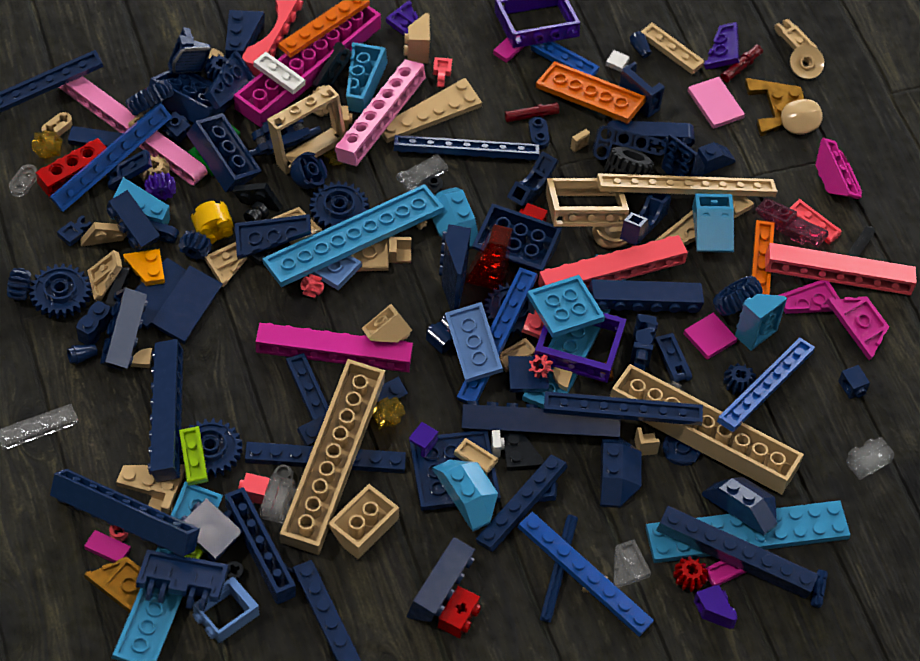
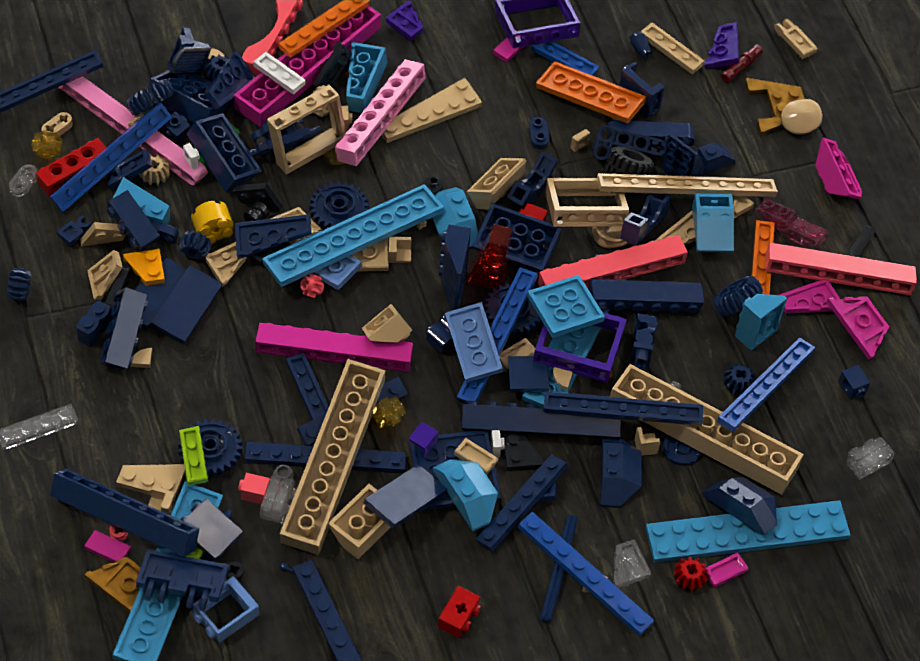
dark blue gear [29,263,92,319] -> none
dark blue cone [67,344,98,364] -> none
dark blue tile [68,126,123,147] -> none
dark purple gear [144,171,176,201] -> none
dark blue brick [148,339,183,482] -> none
dark blue wedge [225,10,265,59] -> none
dark blue brick [225,487,296,605] -> none
dark blue cylinder [290,152,327,190] -> none
dark blue plate [394,135,539,161] -> none
clear plate [396,154,448,191] -> none
tan slope [404,13,430,63] -> none
dark blue slope [406,537,475,622] -> none
coral plate [433,57,452,88] -> none
dark red pin [505,102,559,123] -> none
coral plate [521,310,544,339] -> none
coral gear [529,355,553,378] -> none
white tile [606,50,629,72] -> none
dark blue plate [654,333,692,384] -> none
dark blue brick [656,506,818,599] -> none
dark pink tile [683,313,737,360] -> none
bright pink tile [688,77,745,129] -> none
dark purple slope [694,584,737,629] -> none
coral tile [787,199,842,245] -> none
tan dish [790,45,824,79] -> none
dark blue axle [811,569,828,608] -> none
none -> white plate [183,143,200,170]
none -> tile [364,464,447,529]
none -> tan slope [467,158,526,210]

